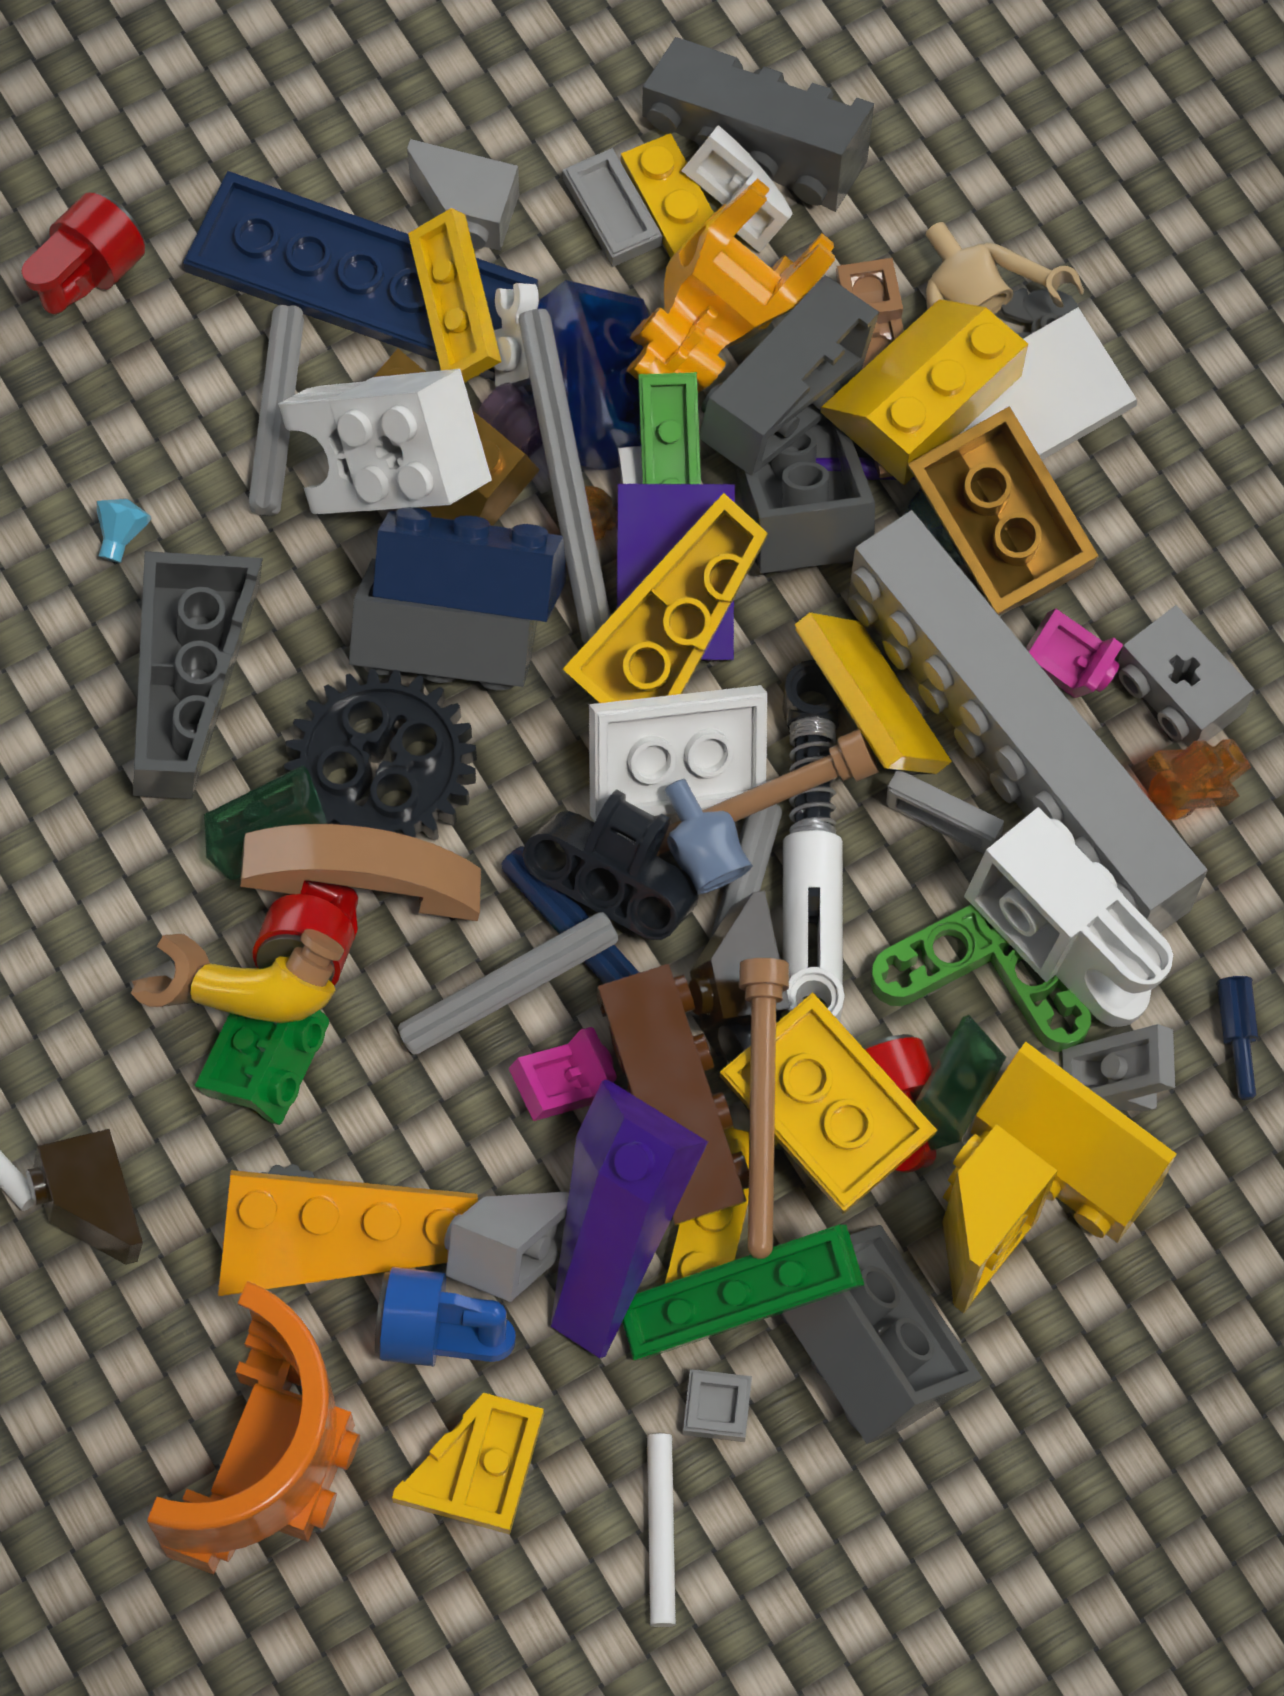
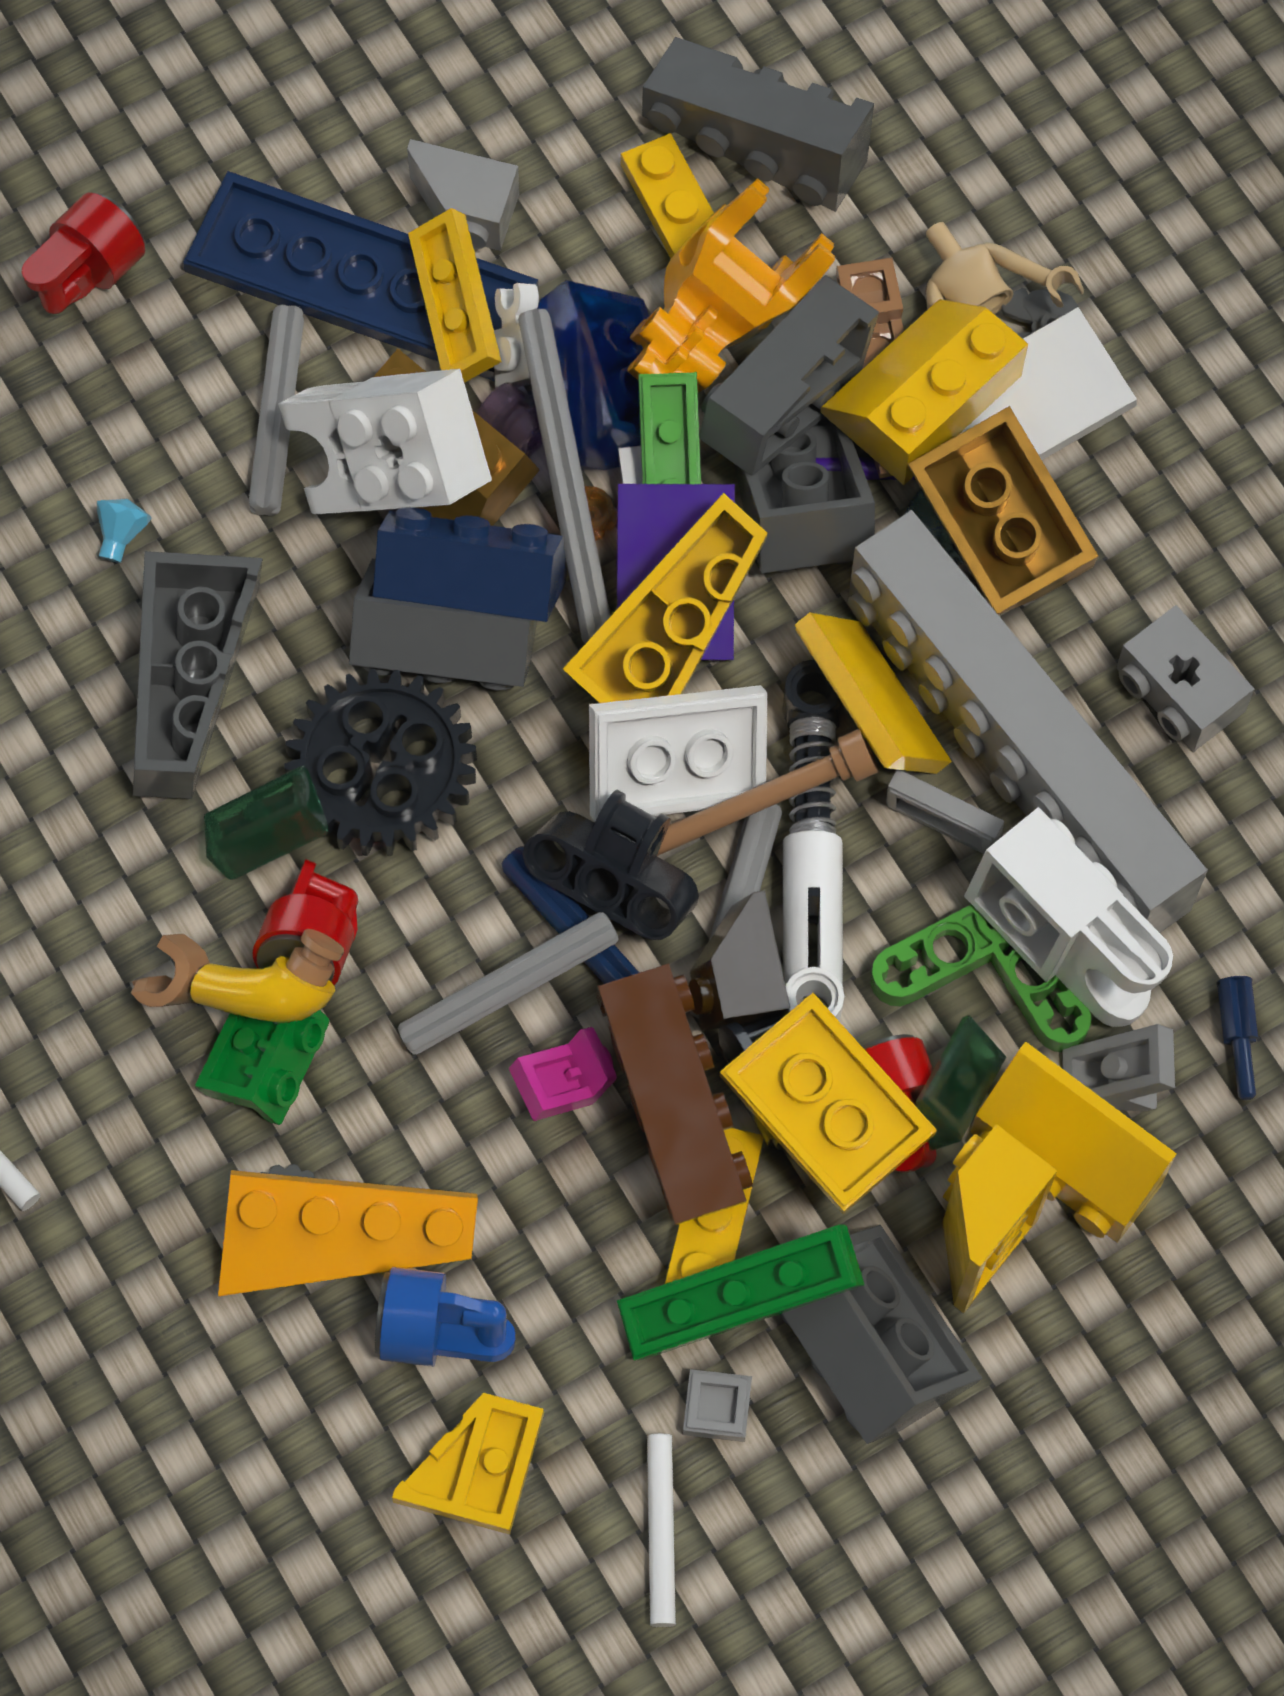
dark brown slope [26,1129,143,1265] -> none
orange piece [147,1281,360,1575] -> none
medium nougat slope [240,824,481,921] -> none
light grey slope [444,1192,569,1302] -> none
dark purple wedge [551,1080,708,1358] -> none
light grey tile [563,148,663,267] -> none
sand blue piece [665,779,753,895] -> none
white slope [682,125,793,253] -> none
medium nougat piece [739,958,789,1259] -> none
dark pink bracket [1026,608,1123,698] -> none
clear orange hips [1146,739,1251,820] -> none

